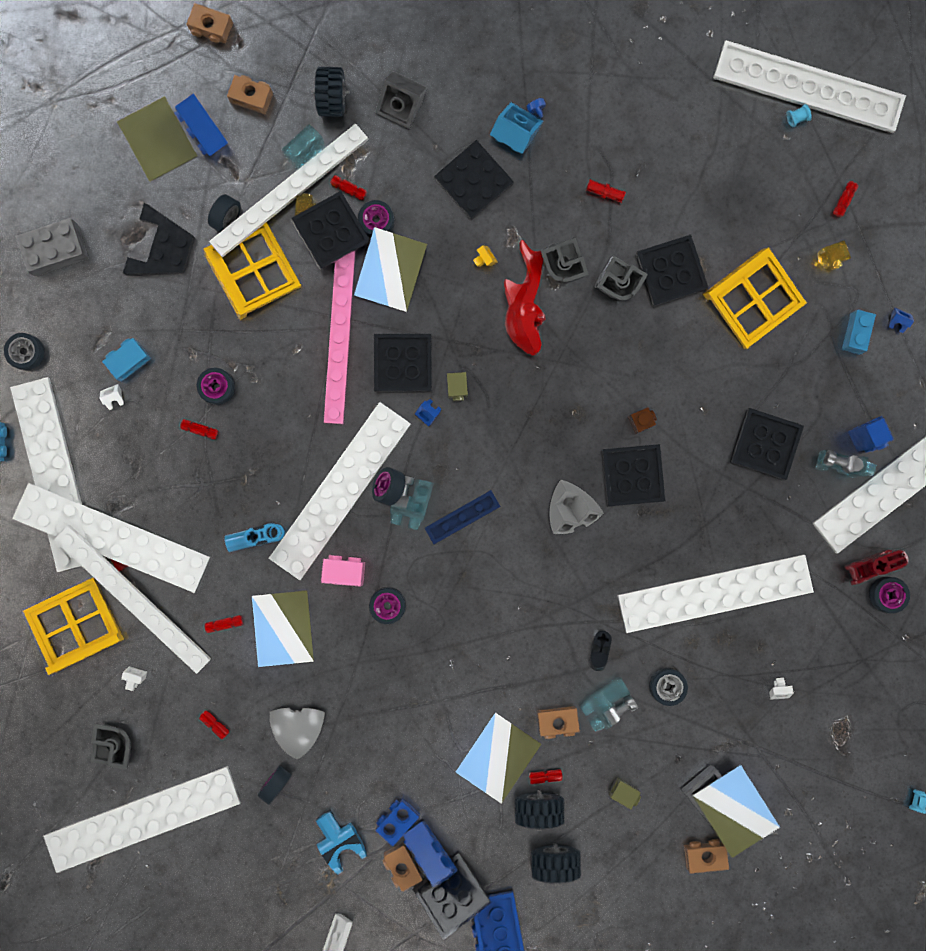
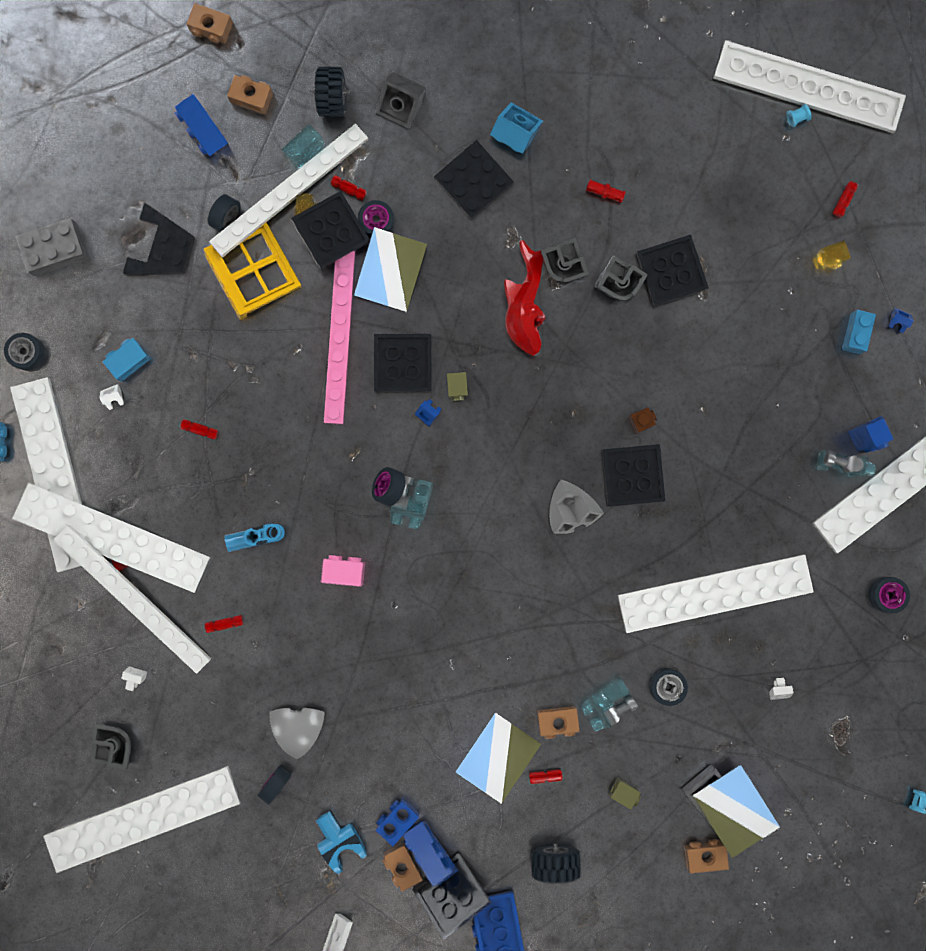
yellow window [23,577,124,675] -> none
olive sticker [117,96,197,182] -> none
wheel [196,367,235,405] -> none
red piece [199,711,229,739] -> none
sticker [252,591,314,667] -> none
white plate [269,402,411,580] -> none
wheel [369,587,406,625] -> none
dark blue plate [425,490,501,544] -> none
yellow tile [473,246,498,267] -> none
black wheel [515,790,564,831] -> none
blue tile [527,98,546,118] -> none
black piece [589,631,612,671] -> none
yellow window [703,247,806,349] -> none
black plate [731,408,804,480] -> none
dark red piece [844,550,908,585] -> none

